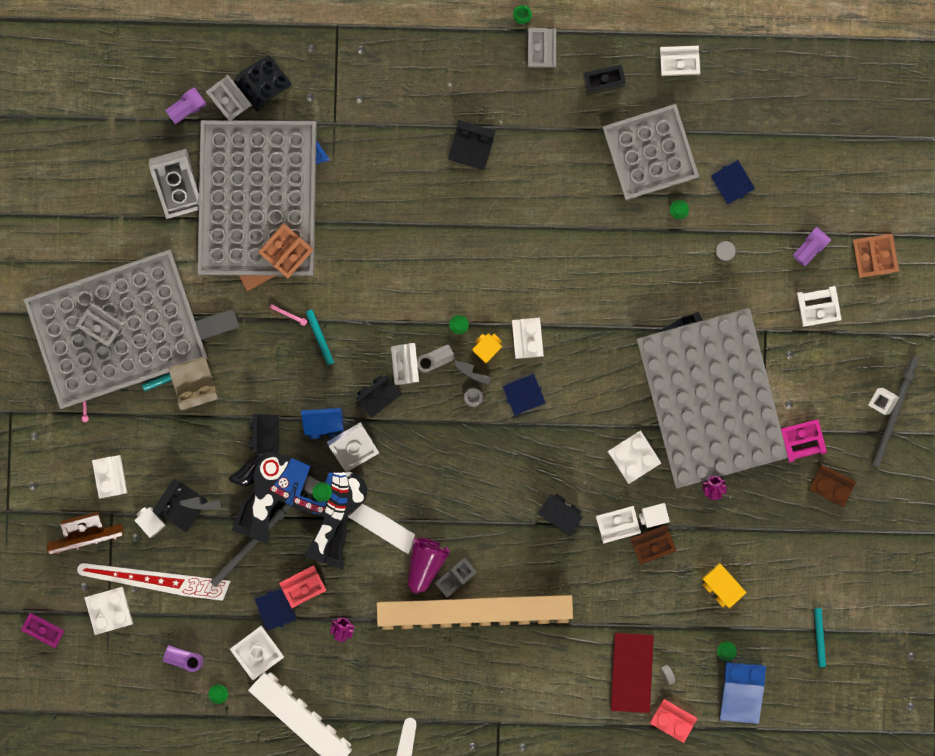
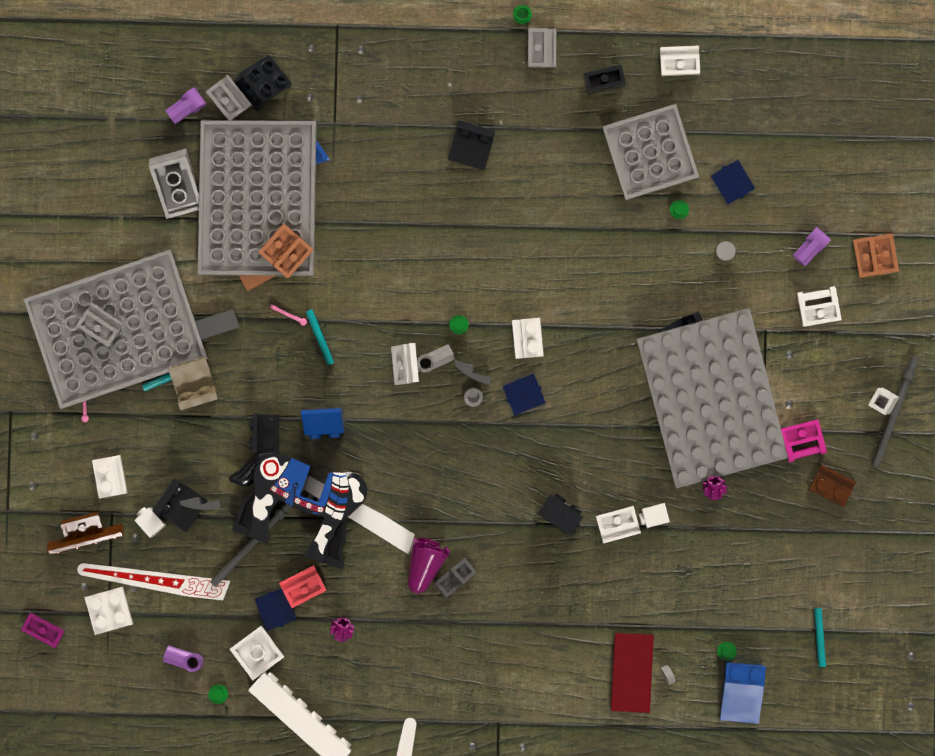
green plate [312,482,332,502] -> none
white plate [327,422,379,472] -> none
black bracket [356,374,402,418] -> none
tan brick [377,595,573,630] -> none
yellow brick [472,333,502,364] -> none
white plate [607,430,661,484] -> none
reddish brown plate [630,525,676,565] -> none
coral plate [650,698,698,743] -> none
yellow brick [702,563,747,608] -> none

